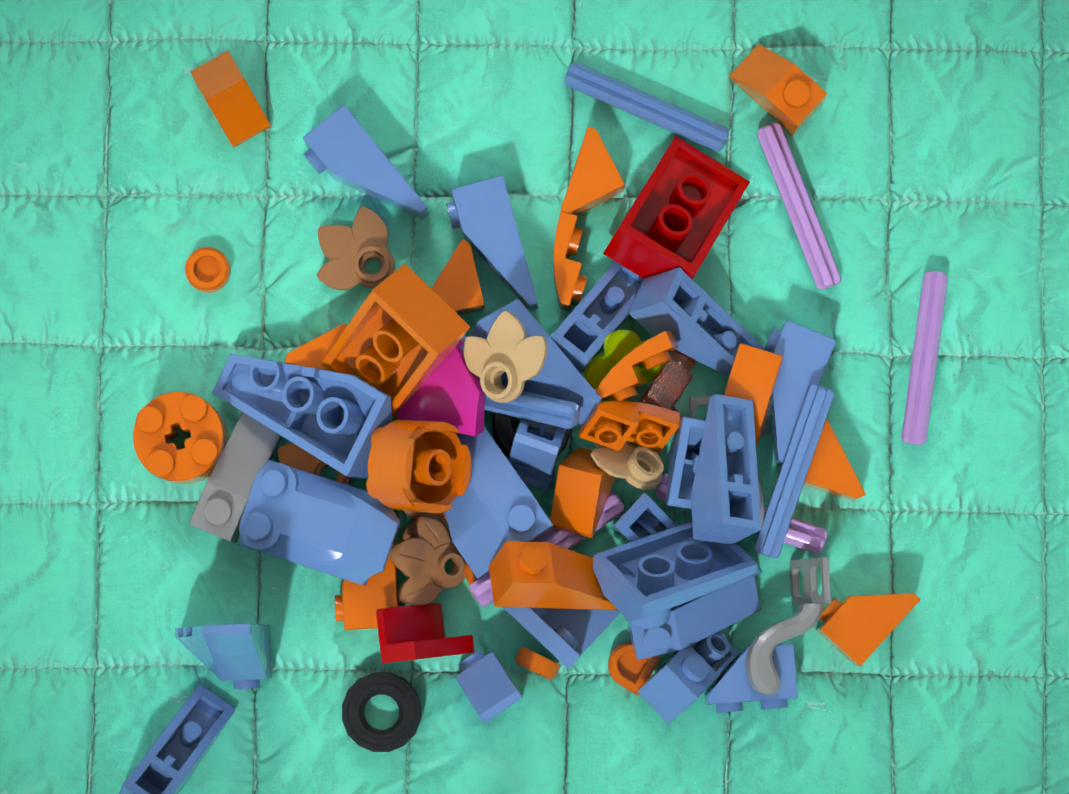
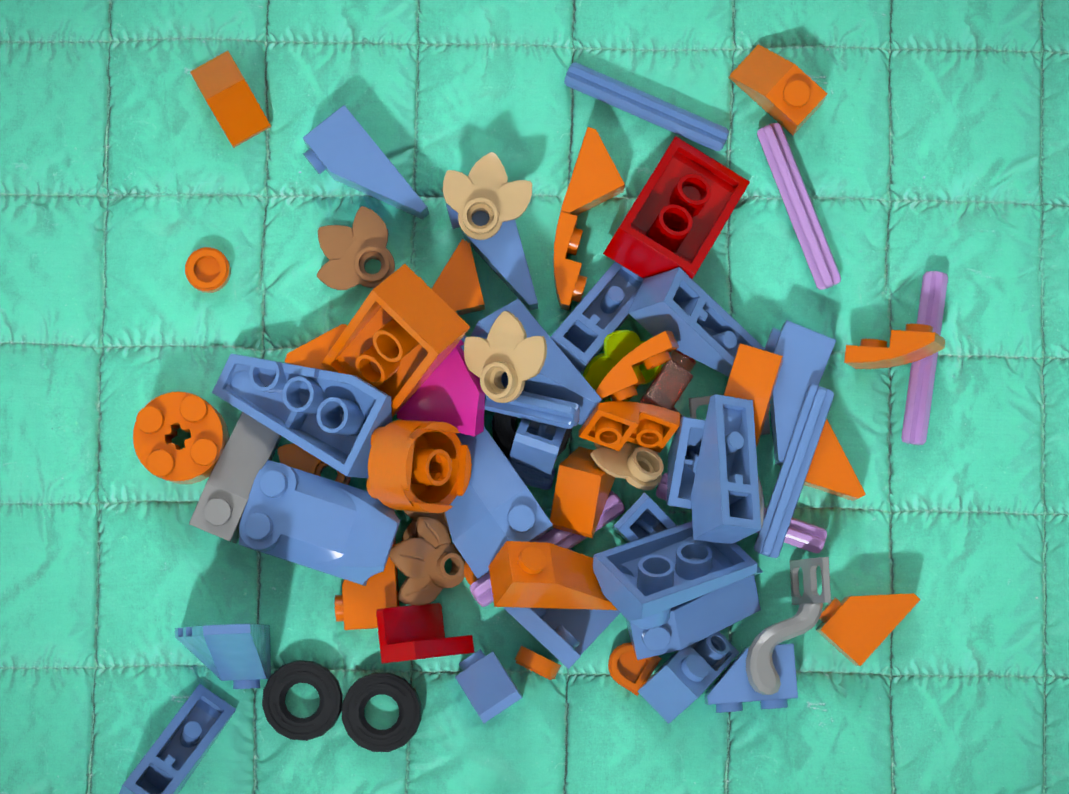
none -> black tyre [262,660,343,741]
none -> tan plate [442,152,532,240]
none -> orange slope [844,324,945,369]

